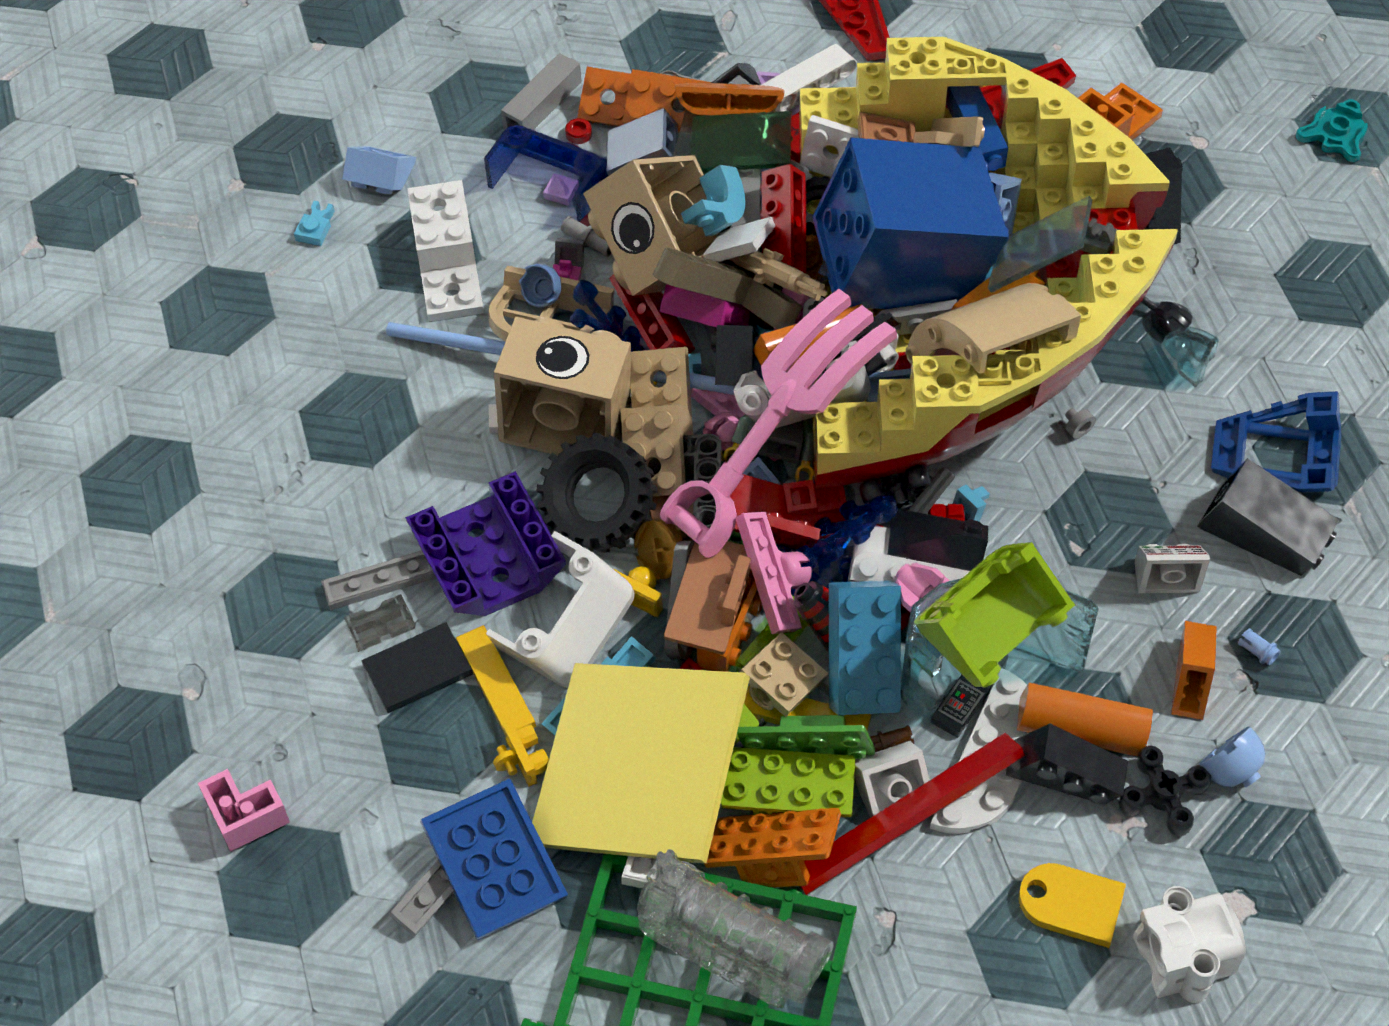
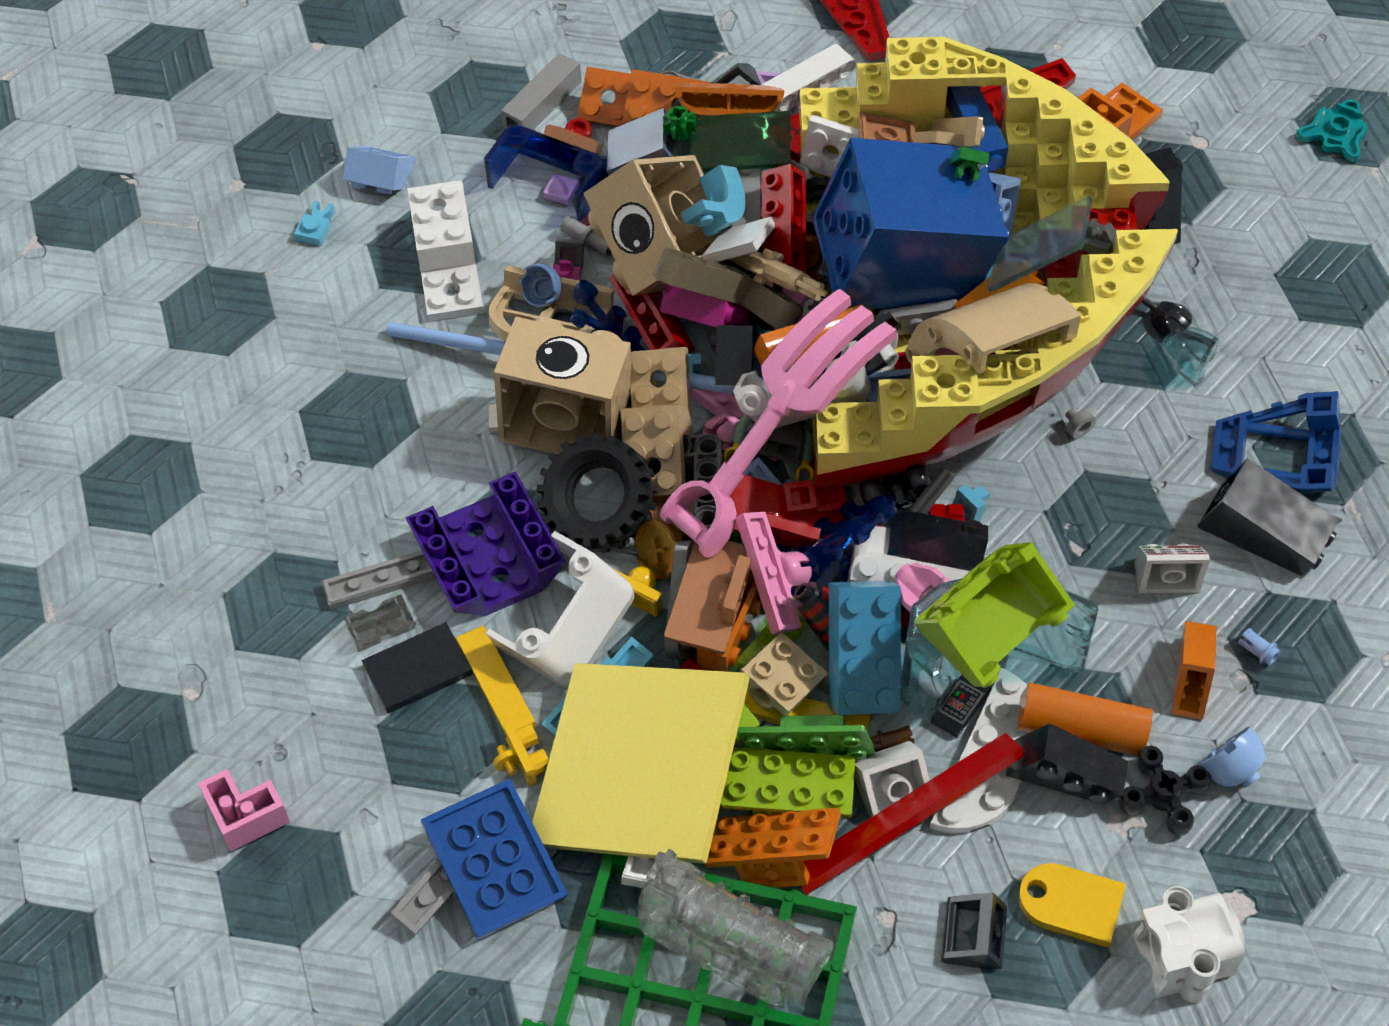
none -> nougat tile [543,124,604,153]
none -> green gear [662,106,697,141]
none -> black tile [941,892,1007,970]
none -> green tile [950,146,990,182]

